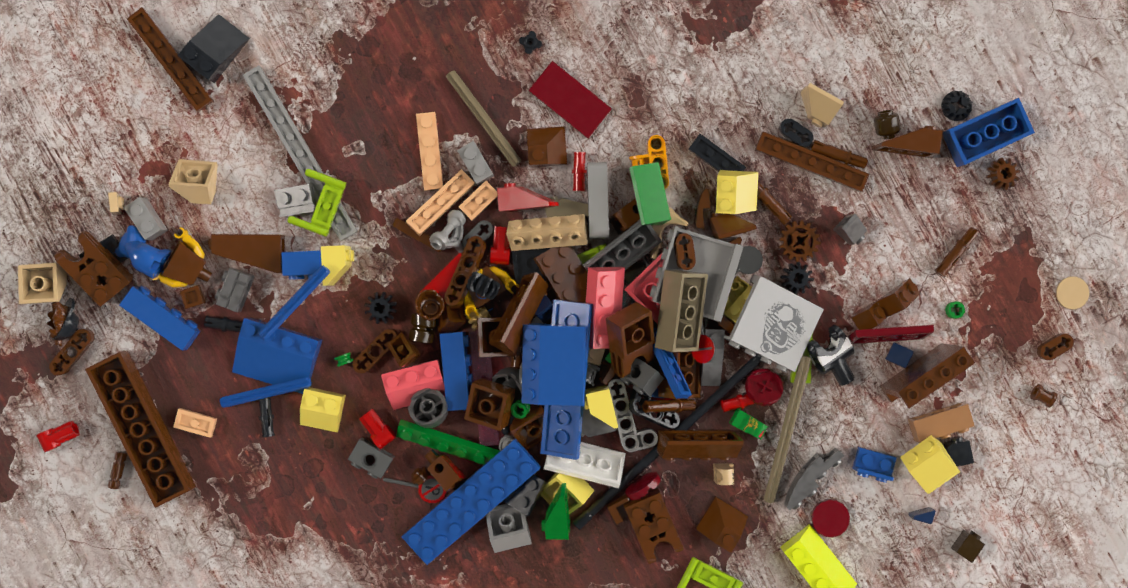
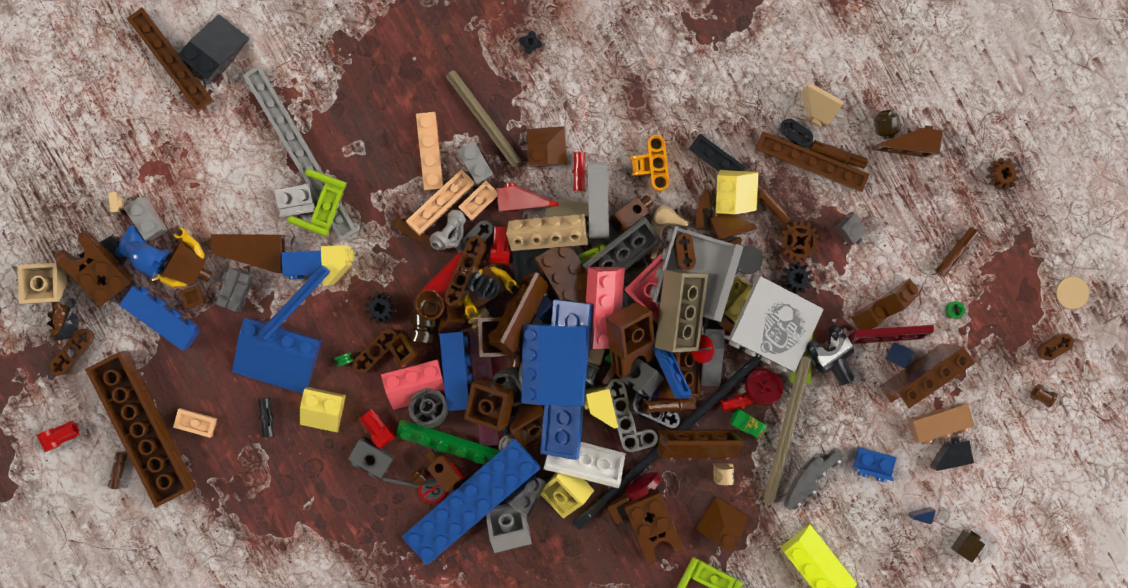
tan slope [169,159,218,205] -> none
black pin [204,315,243,332] -> none
blue axle [220,377,311,408] -> none
green bush [511,399,530,419] -> none
dark red tile [528,61,612,139] -> none
green slope [542,483,570,540] -> none
flat silver slope [581,406,617,437] -> none
green slope [629,162,671,225] -> none
dark red tile [811,499,850,538] -> none
light yellow slope [900,435,960,494] -> none
black gear [941,90,973,121] -> none
blue brick [942,98,1035,167] -> none

